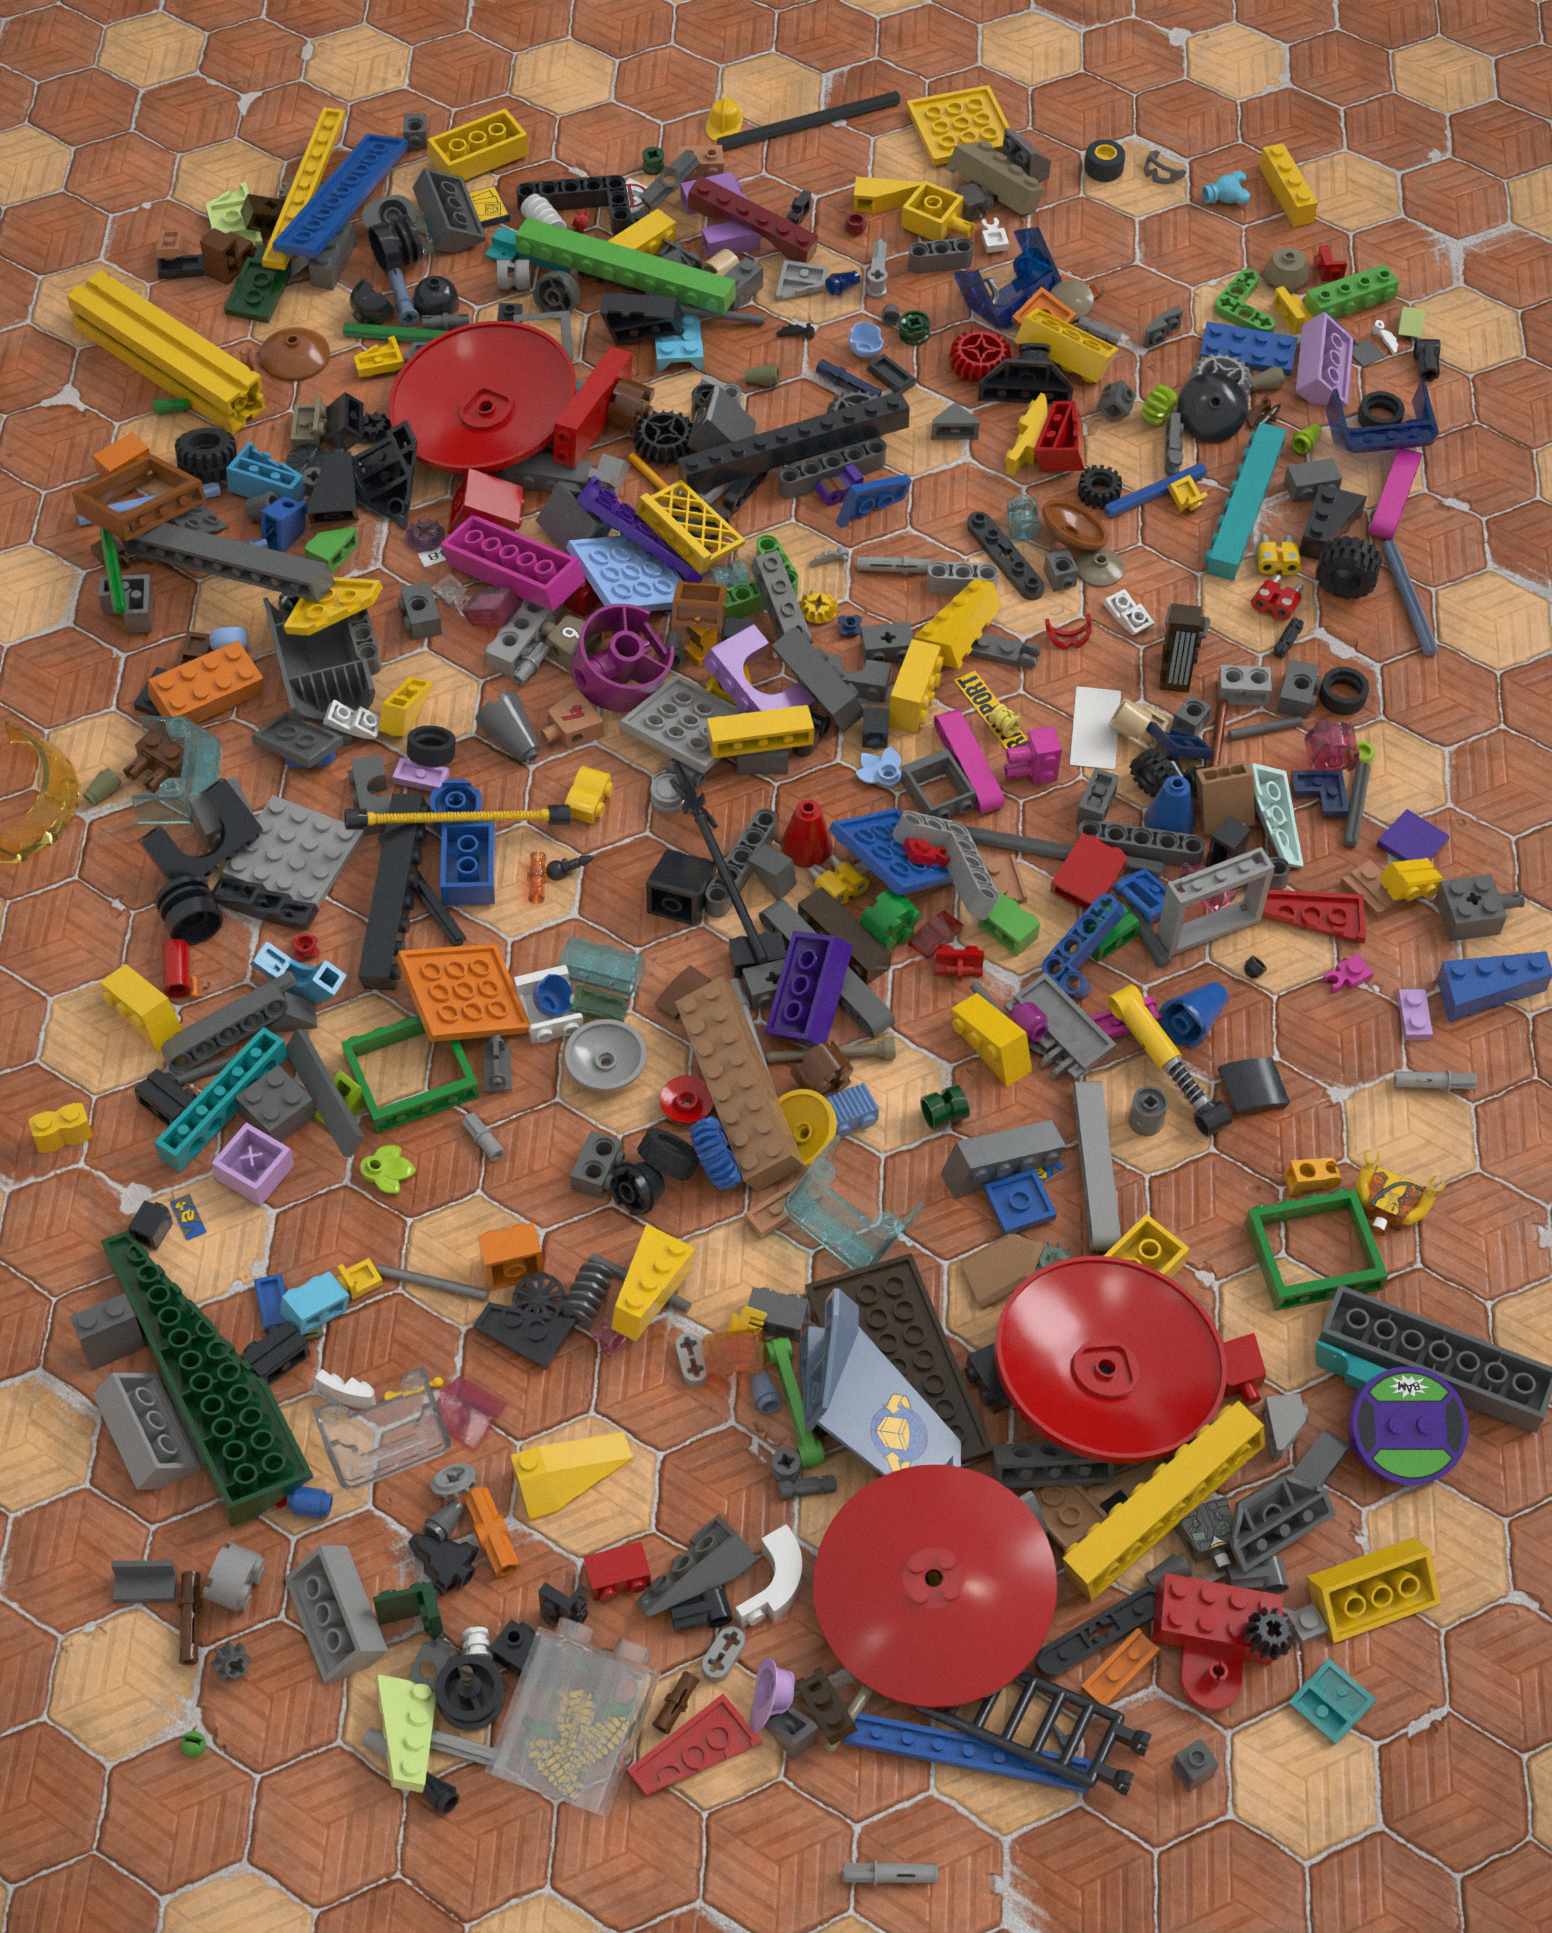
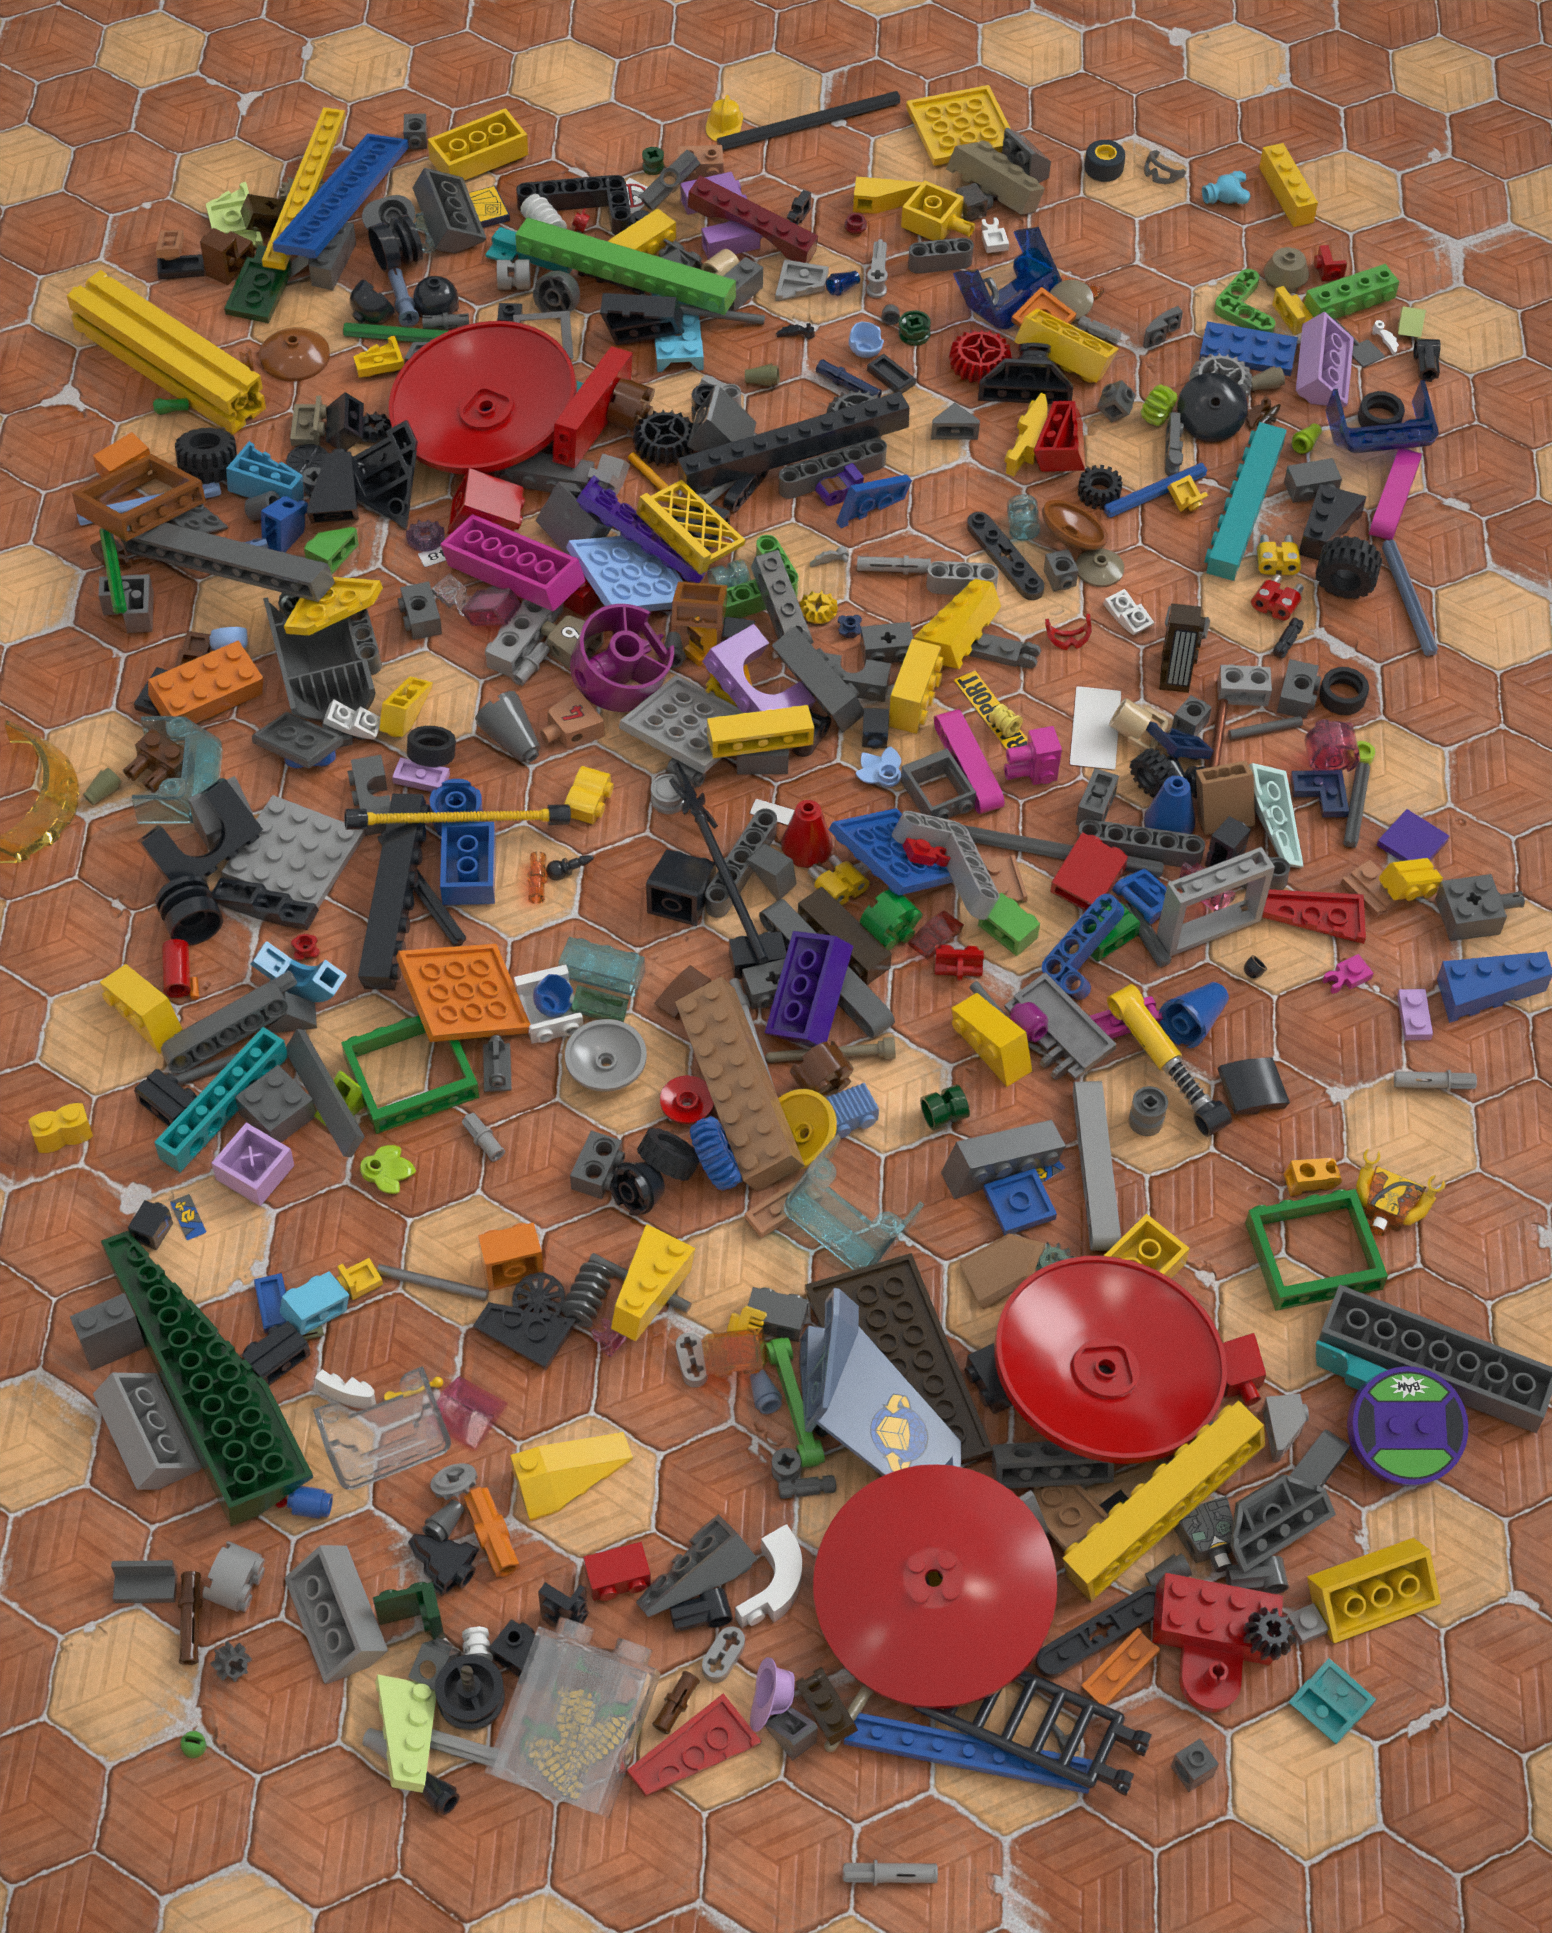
none -> white sticker [750,799,794,825]

